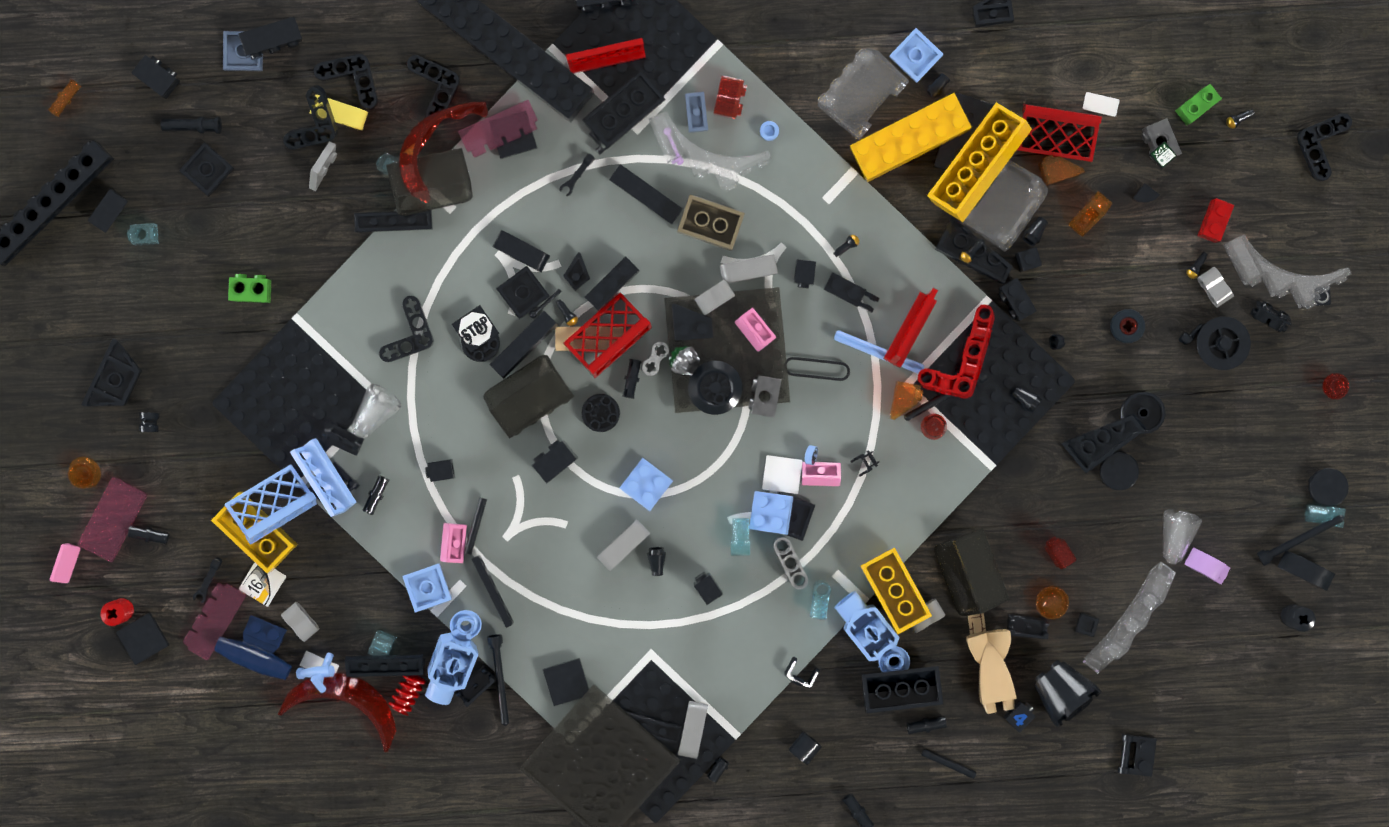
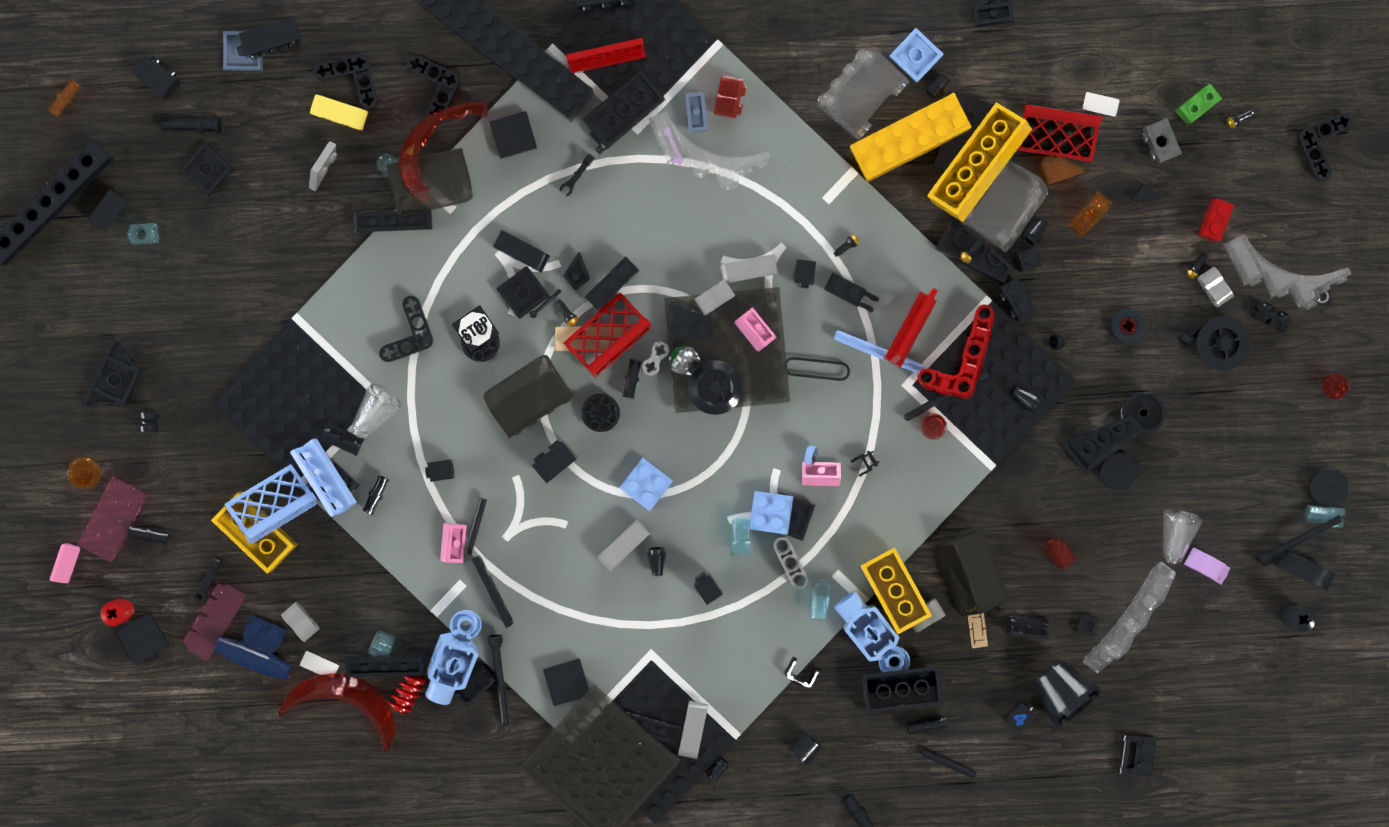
bright green brick [228,274,271,303] -> none
sticker [239,563,286,607] -> none
black beam [283,85,338,149] -> none
light blue piece [296,653,335,693] -> none
light blue plate [402,563,452,612] -> none
clear pink windscreen [458,100,538,158] -> none
black tile [489,311,558,379] -> none
black tile [609,164,683,224] -> none
dark tan brick [677,194,745,251] -> none
flat silver brick [748,375,782,418] -> none
light blue tile [760,121,779,141] -> none
white sticker [762,455,802,494] -> none
clear orange slope [889,381,923,420] -> none
tan hips [966,629,1017,714] -> none
clear orange hat [1036,586,1069,620] -> none
tile [1149,141,1177,169] -> none

